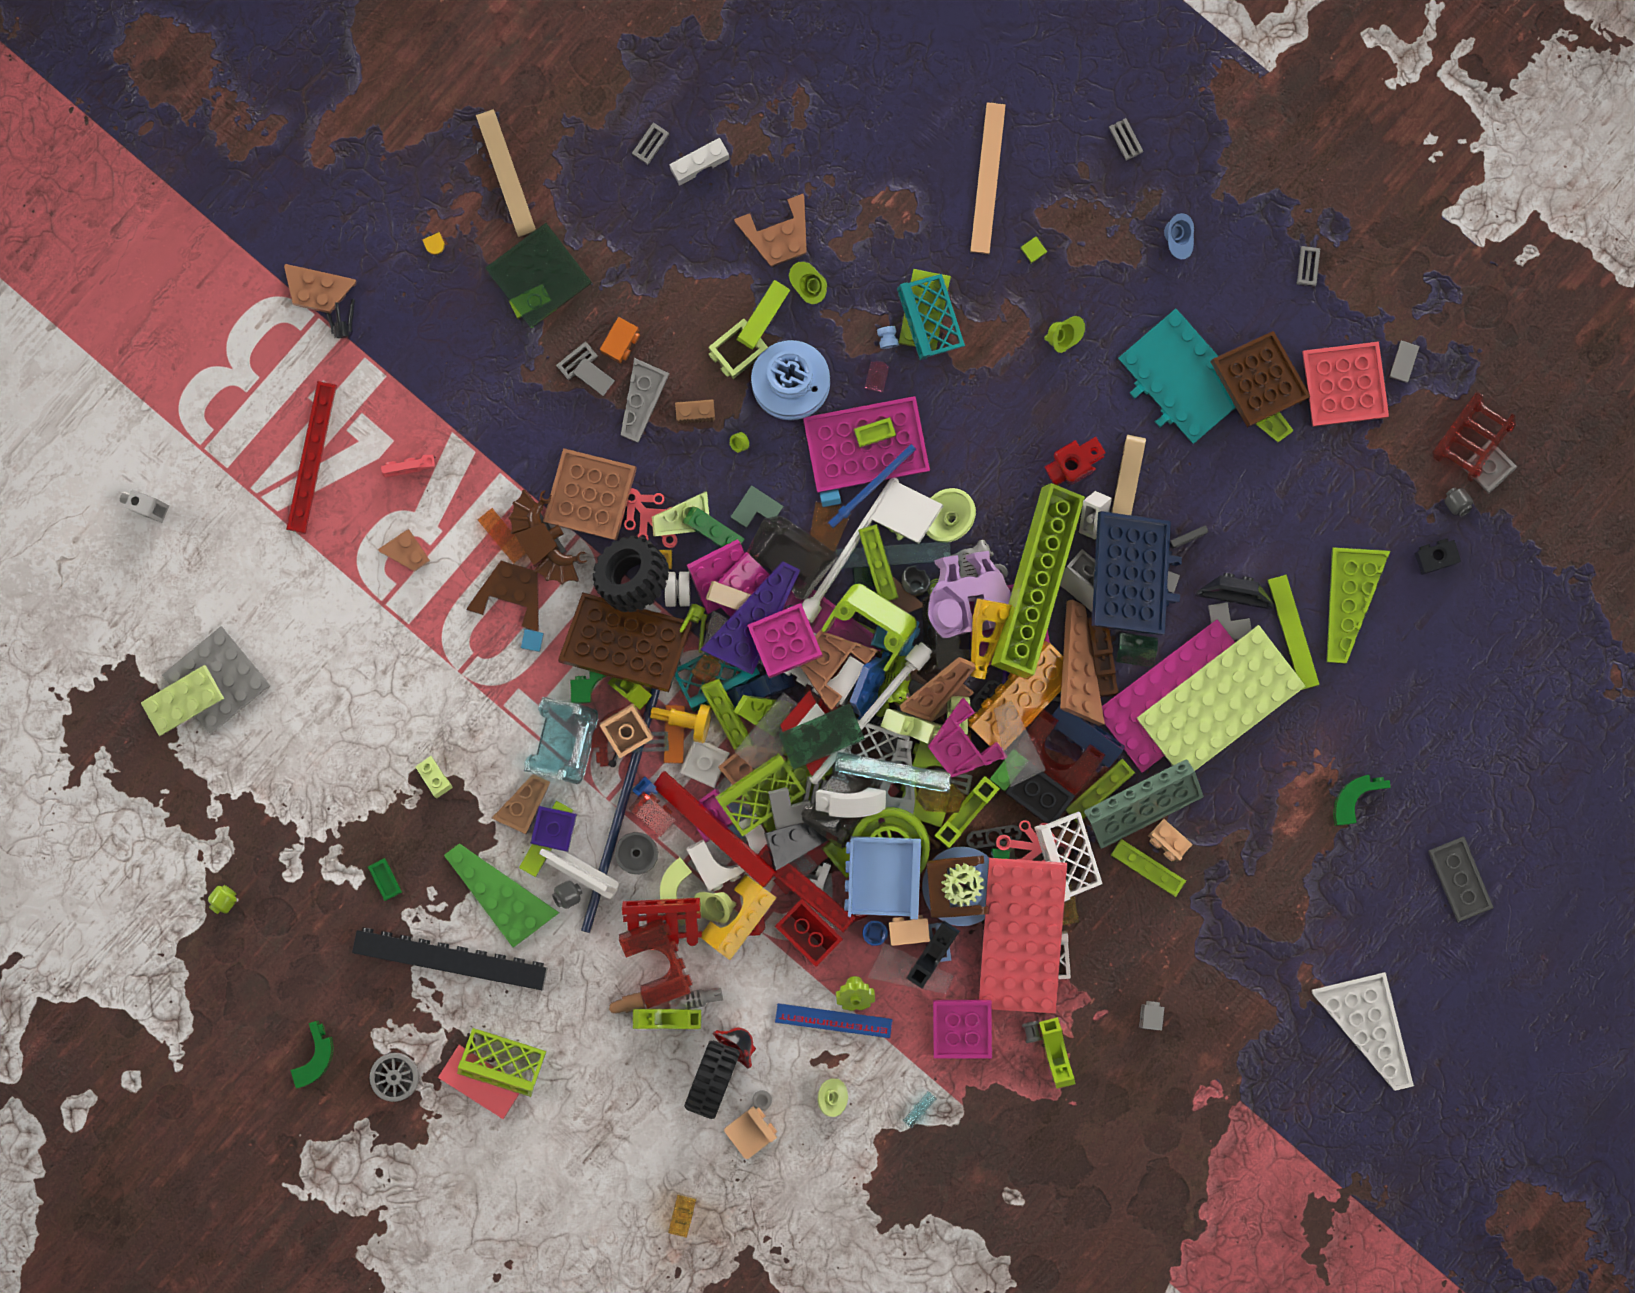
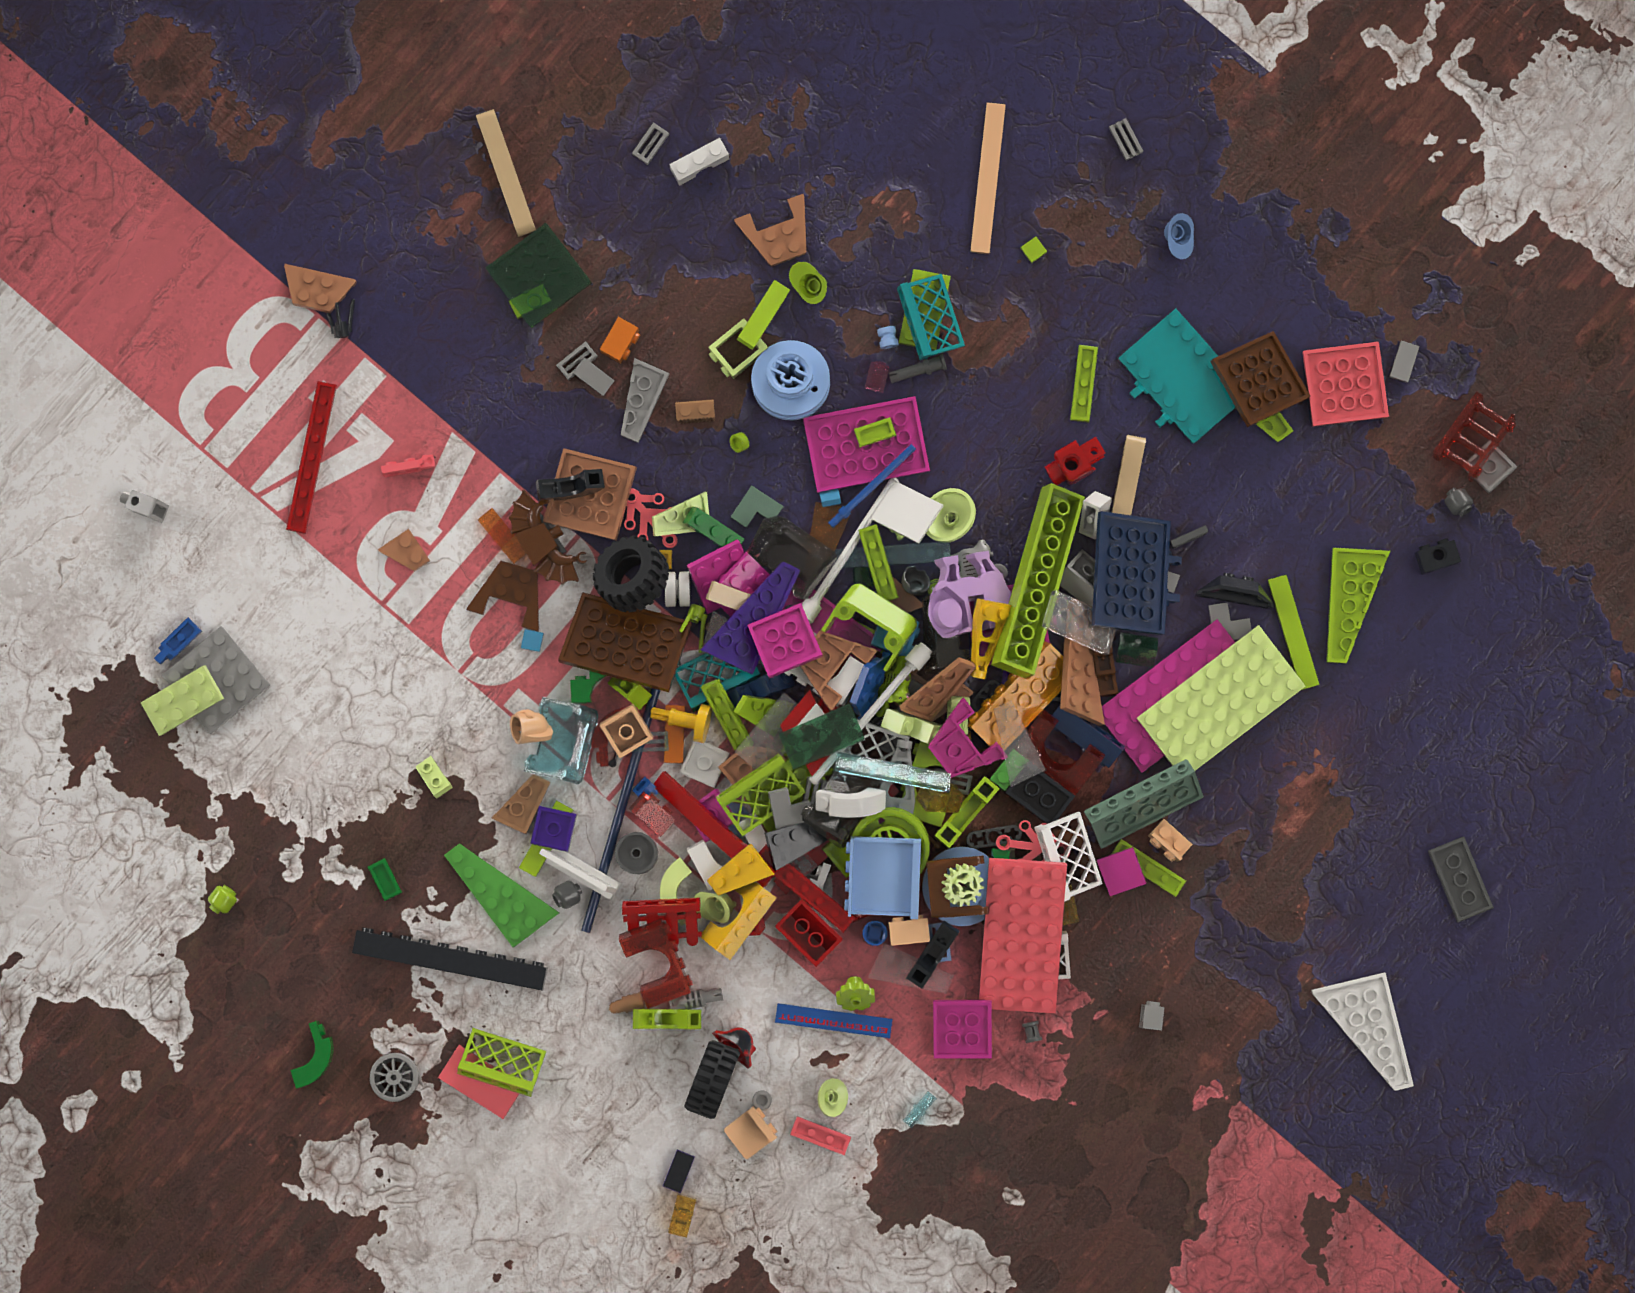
yellow tile [422,232,445,255] -> none
clear orange brick [691,654,722,684] -> none
lime arch [1039,1017,1075,1089] -> none
lime piece [1044,316,1085,353] -> none
lime tile [1065,759,1135,824] -> none
light grey tile [1297,246,1320,287] -> none
green arch [1333,775,1391,826] -> none
none -> blue hinge [154,617,202,664]
none -> light nougat helmet [510,709,553,744]
none -> black arch [536,469,605,501]
none -> black tile [663,1149,695,1193]
none -> yellow wing [707,844,775,896]
none -> coral plate [790,1116,851,1155]
none -> dark grey pin [888,354,947,384]
none -> clear plate [1042,590,1116,655]
none -> lime tile [1070,345,1098,423]
none -> dark pink tile [1097,847,1147,896]

